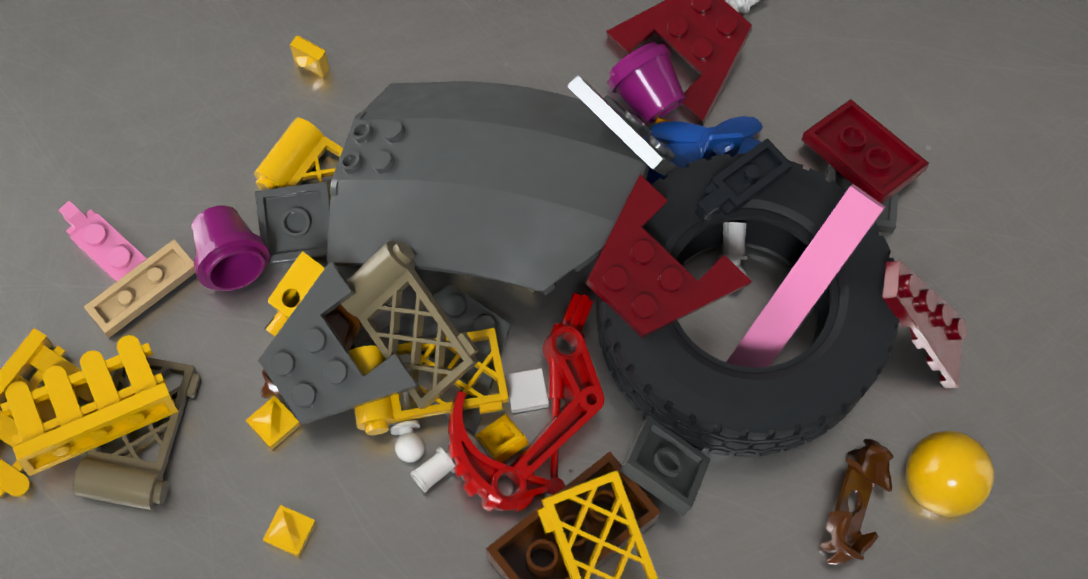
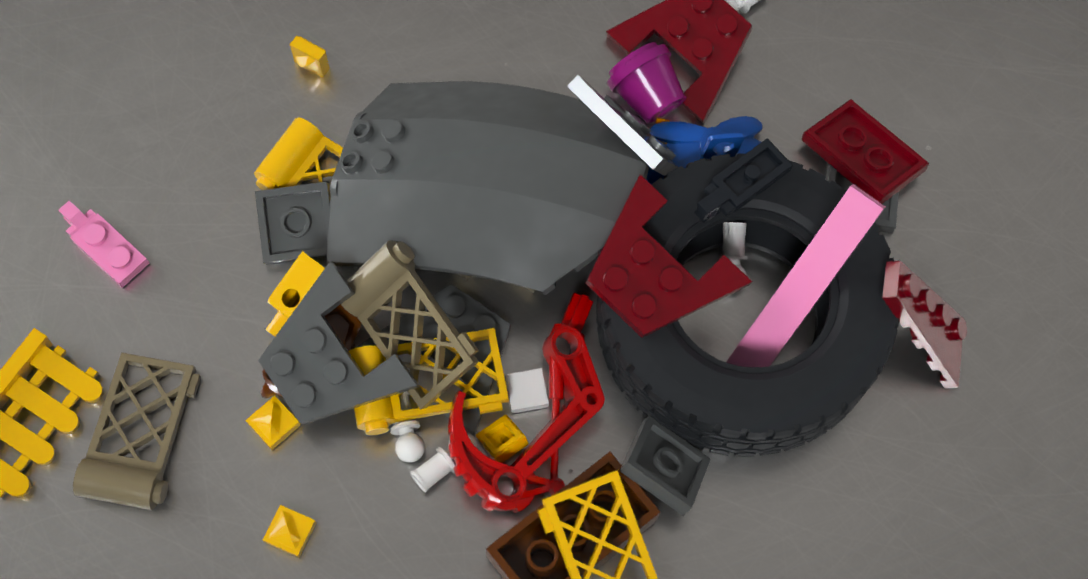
yellow fence [0,335,178,476] -> none
tan plate [83,239,195,338] -> none
magenta piece [191,205,270,291] -> none
reddish brown piece [820,439,894,565] -> none
yellow piece [905,431,994,517] -> none

